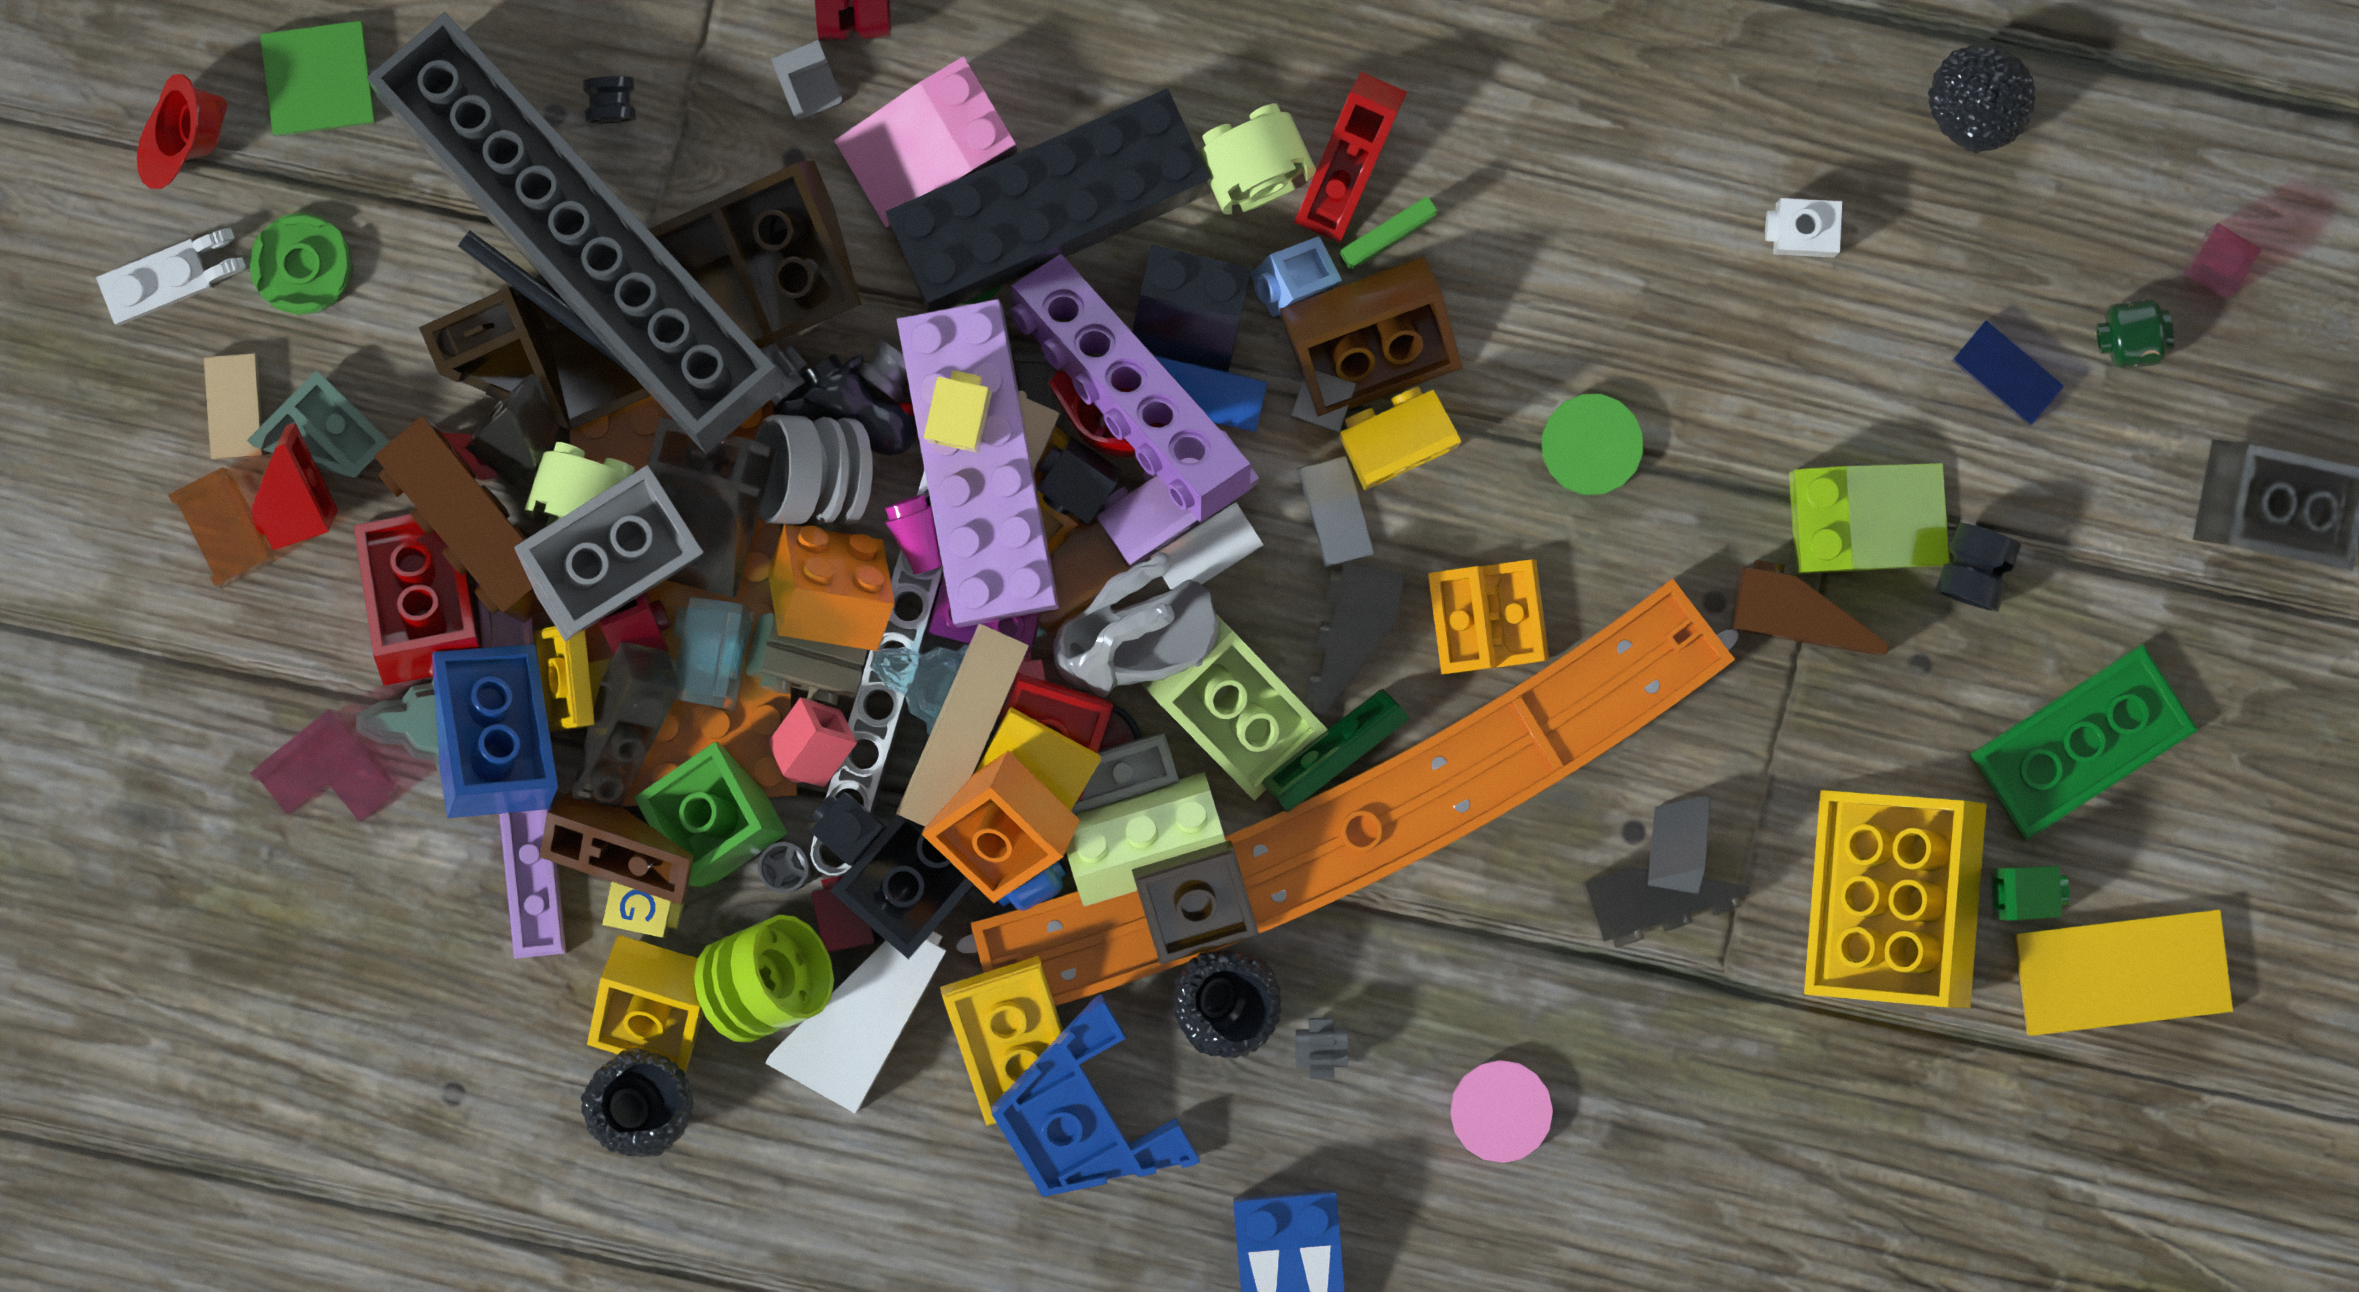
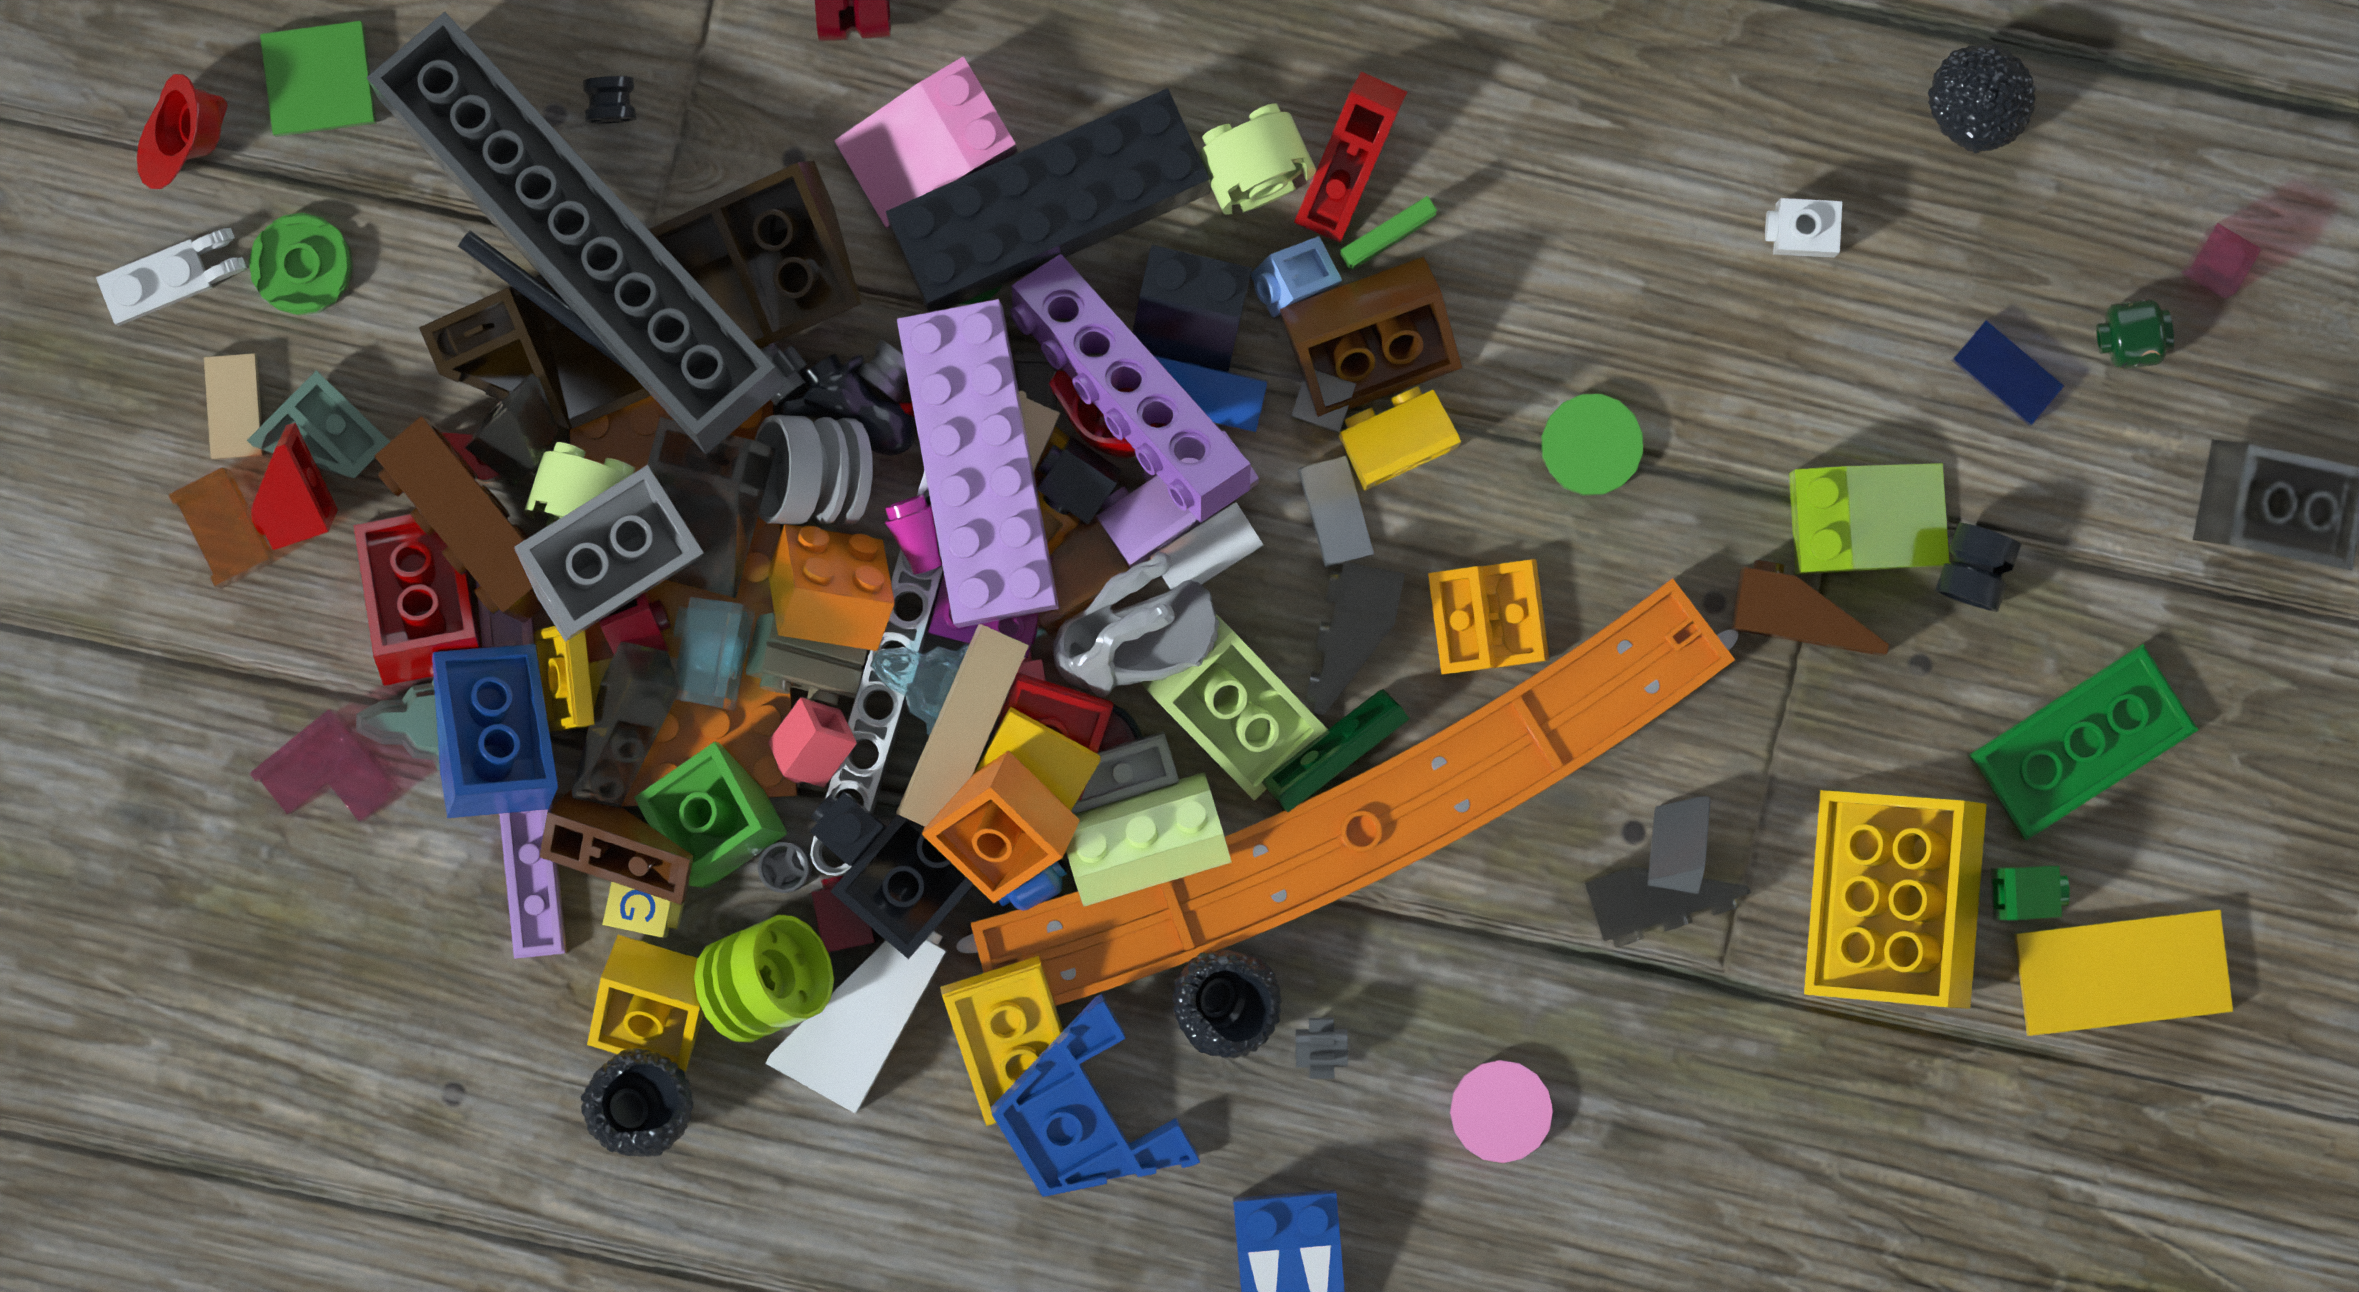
light grey panel [771,40,843,122] -> none
light yellow brick [924,371,992,453] -> none
dark brown tile [1132,840,1259,965] -> none

